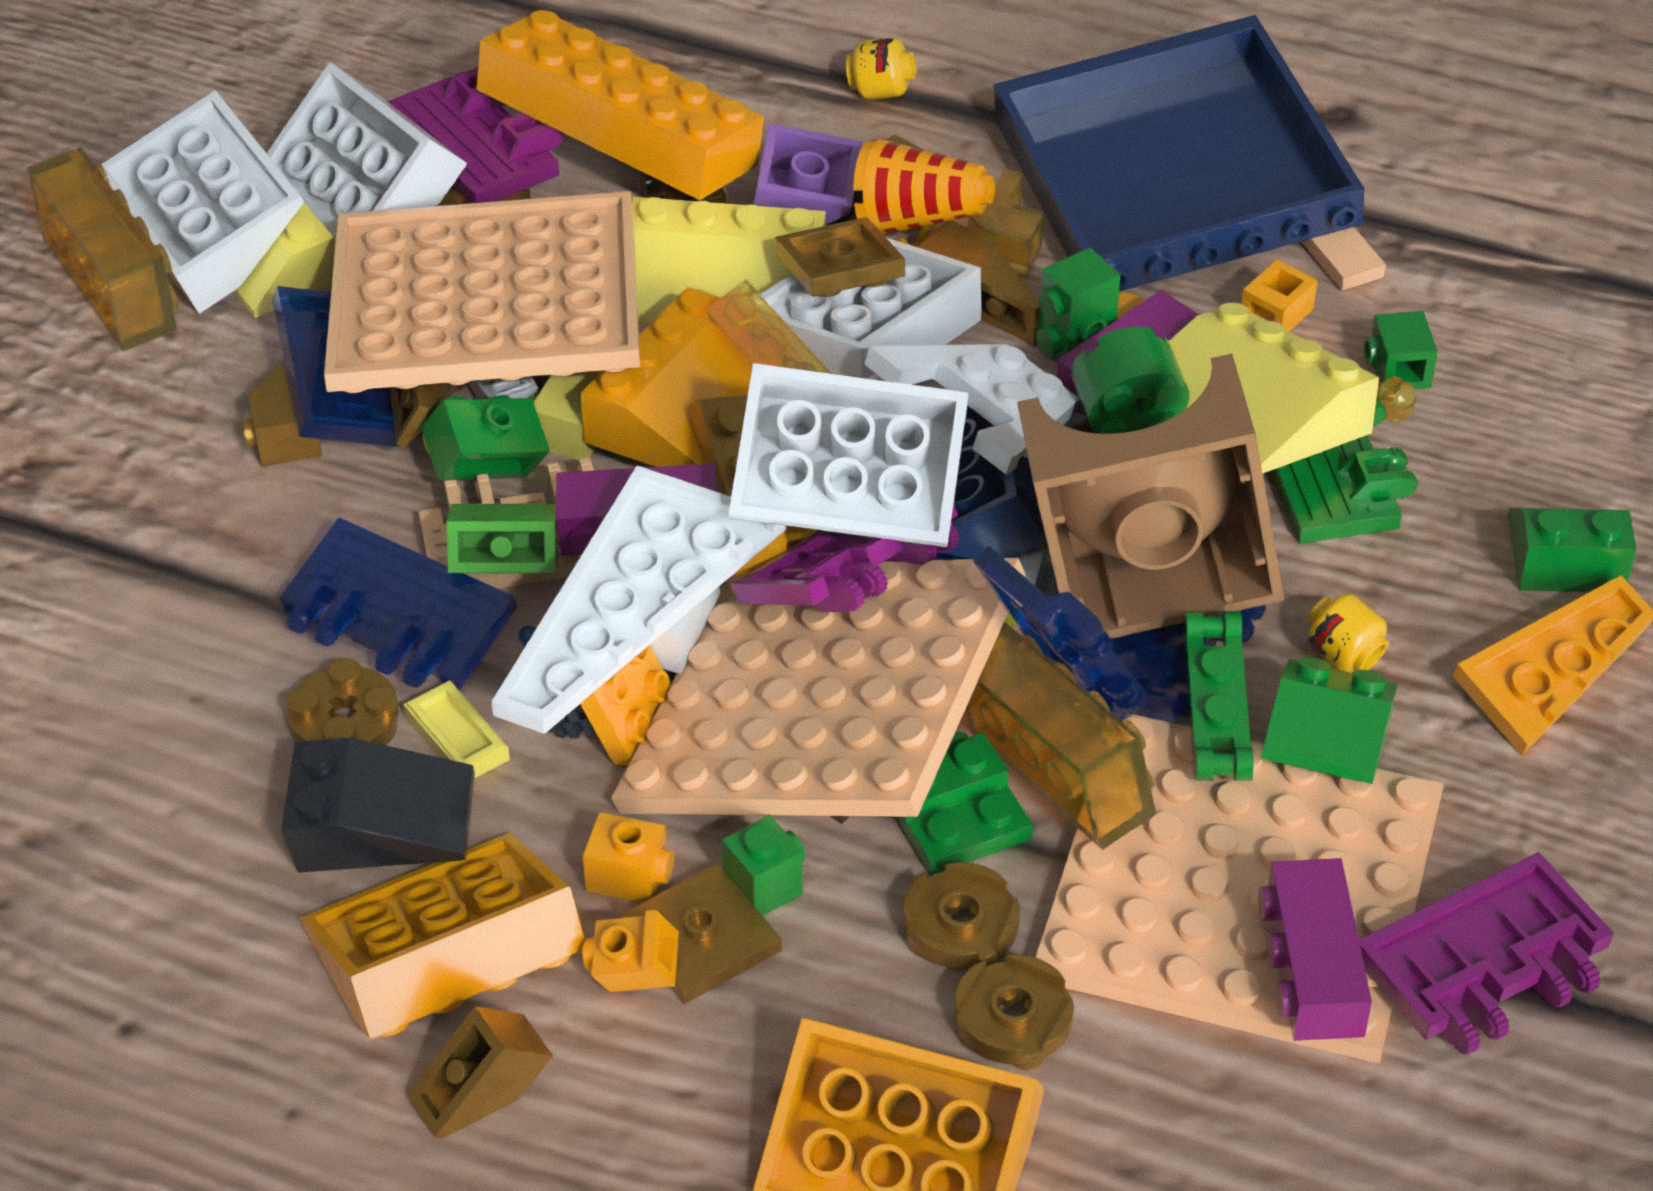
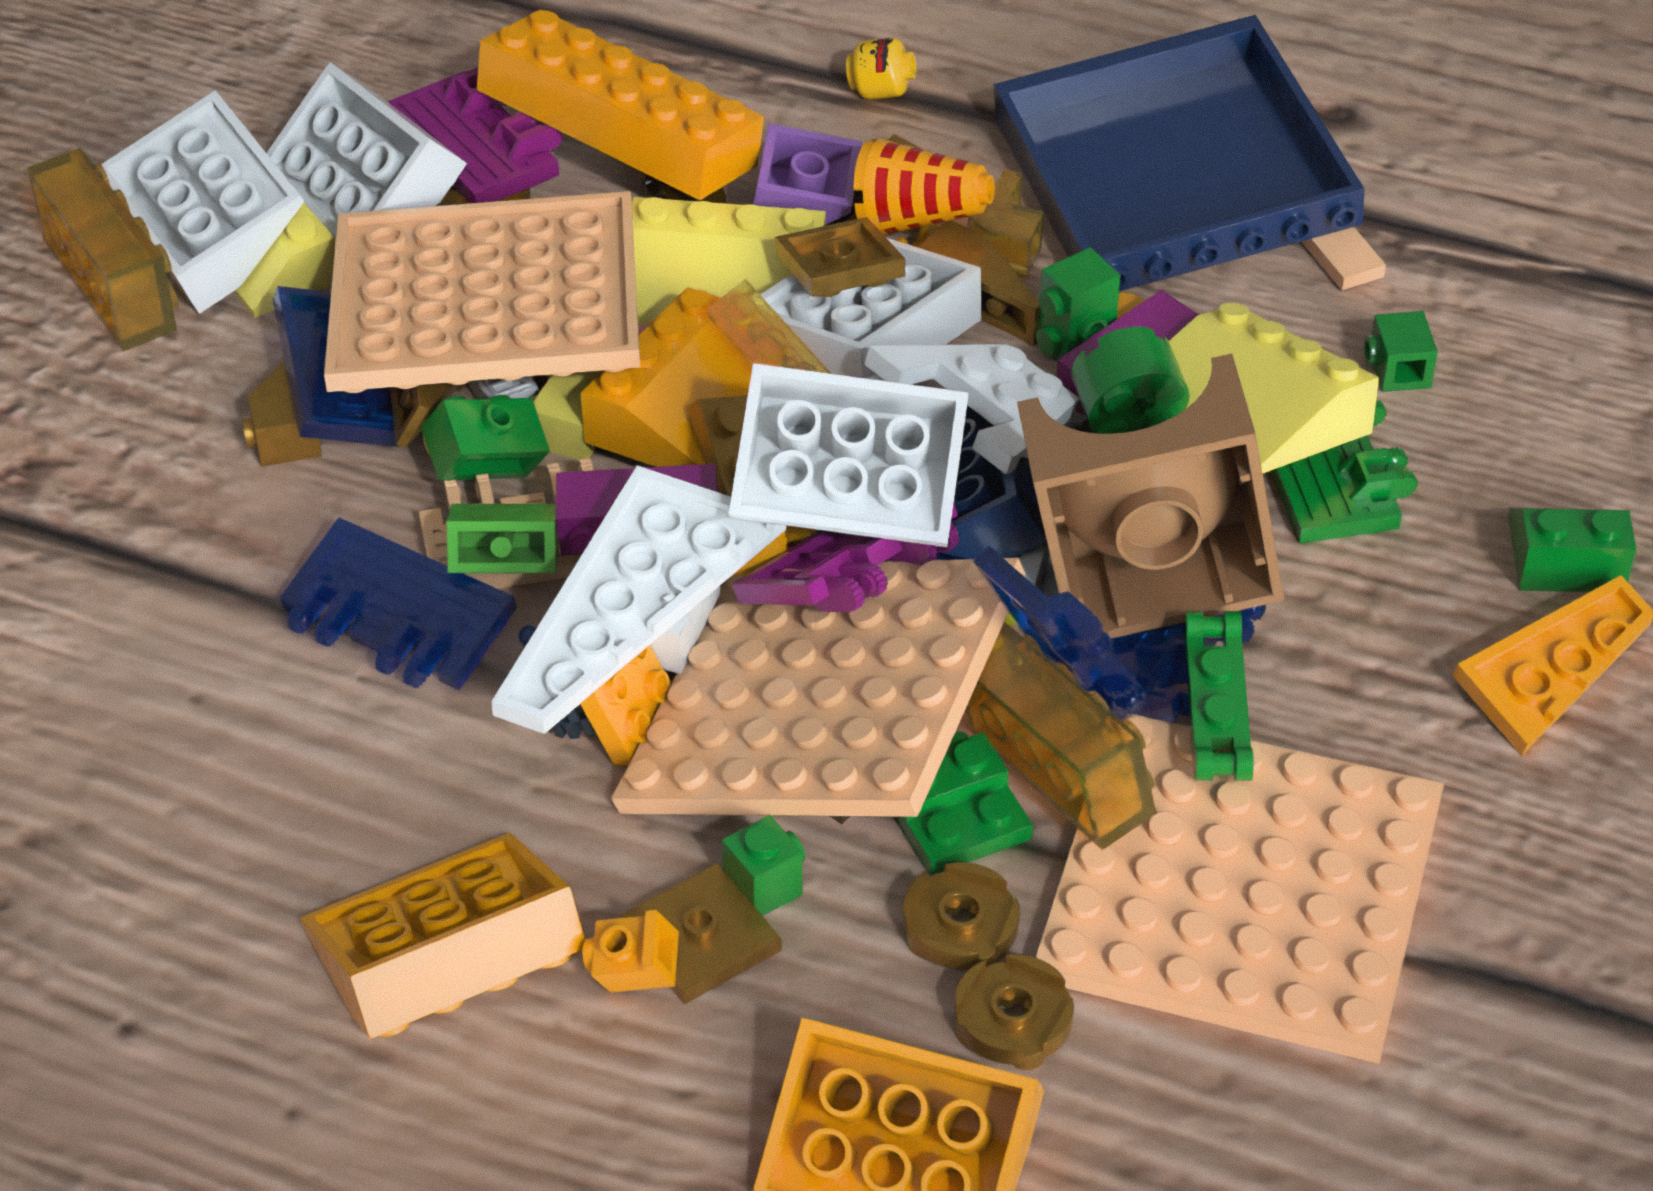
black slope [281,737,475,873] -> none
pearl gold plate [286,658,399,745] -> none
light yellow tile [403,680,510,779] -> none
pearl gold slope [407,1006,553,1138] -> none
light orange brick [583,812,675,903] -> none
light orange brick [1241,259,1318,332] -> none
magenta brick [1258,858,1372,1041] -> none
green slope [1261,657,1398,784] -> none
yellow head [1307,594,1389,673] -> none
magenta hinge [1359,852,1614,1055] -> none
clear yellow hinge [1376,376,1416,422] -> none

